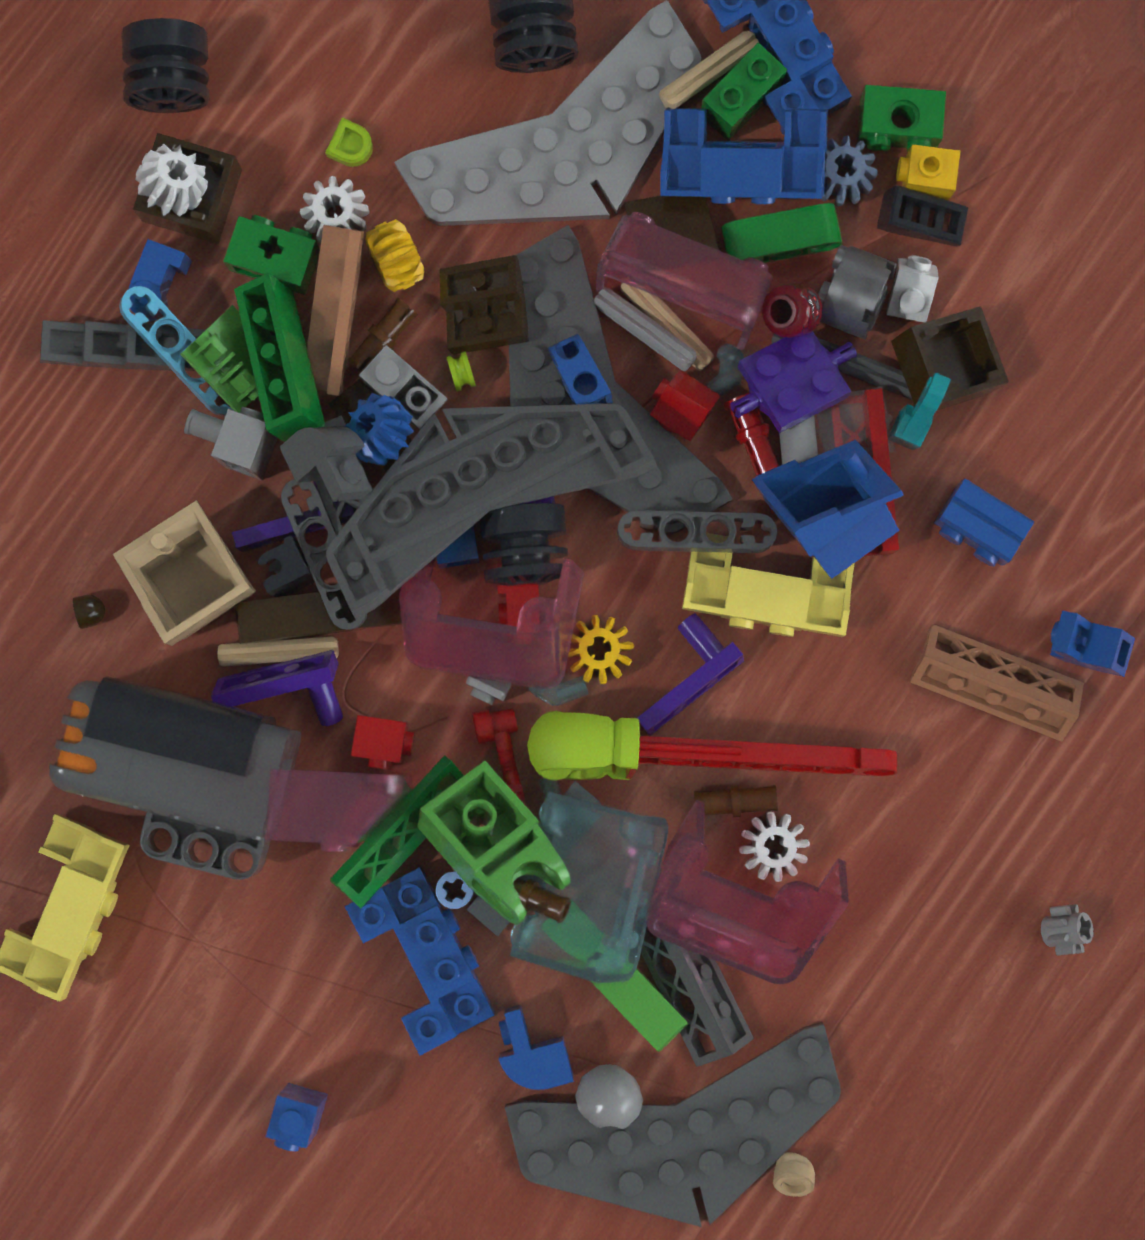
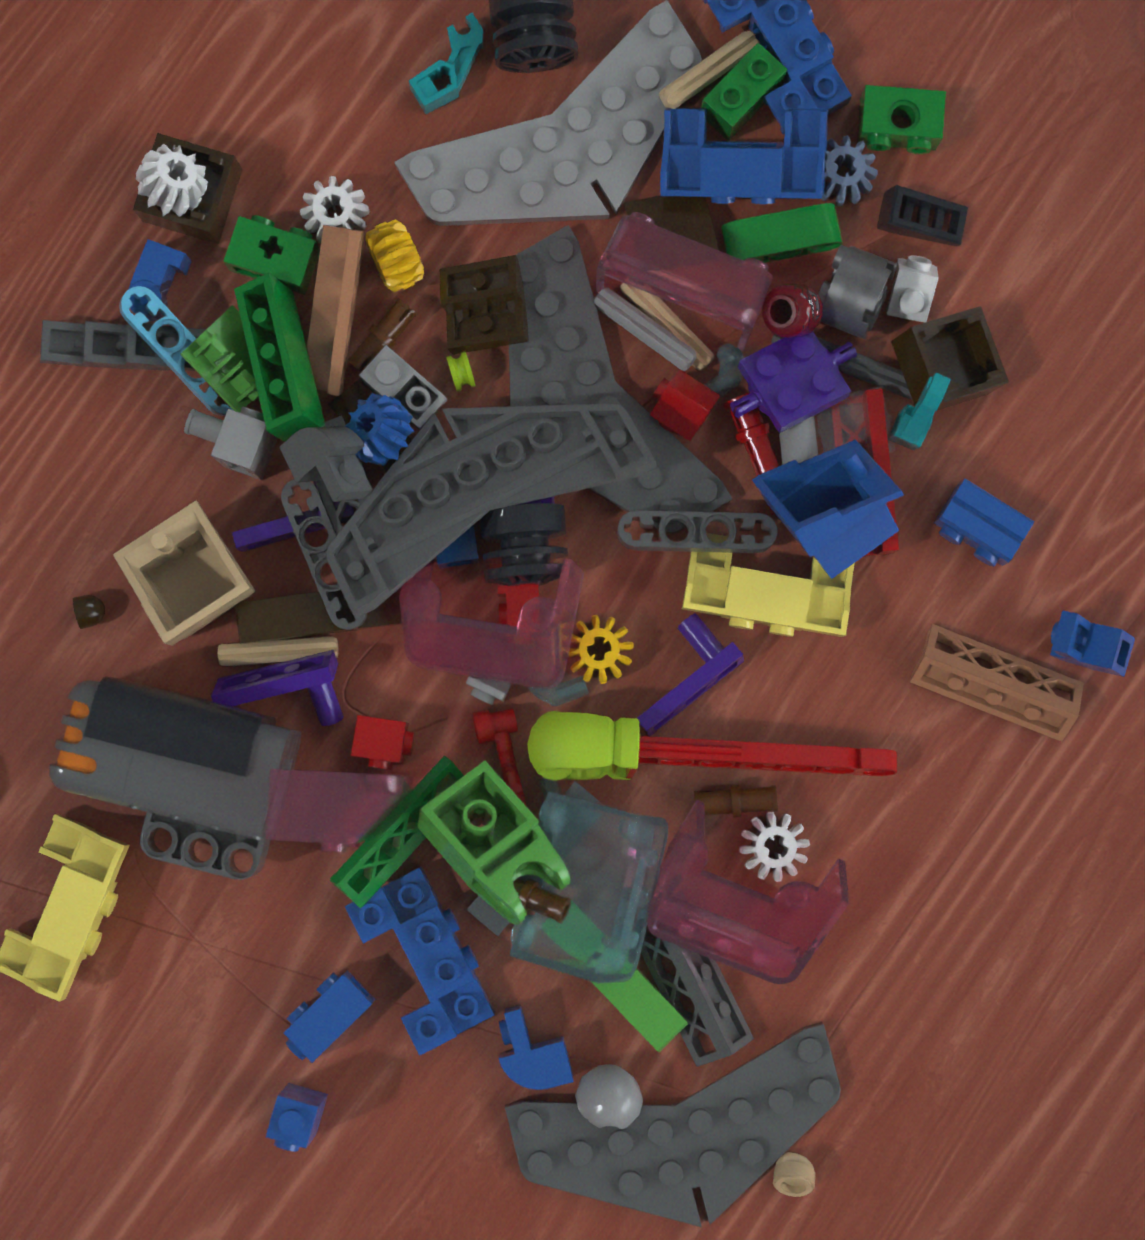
black wheel [121,18,210,113] -> none
black hinge [258,535,315,597] -> none
lime tile [325,117,373,167] -> none
light blue bush [436,871,474,909] -> none
blue leg [548,333,613,405] -> none
yellow brick [896,144,960,201] -> none
light grey gear [1041,904,1093,956] -> none
none -> blue brick [284,970,376,1063]
none -> teal piece [408,12,484,114]

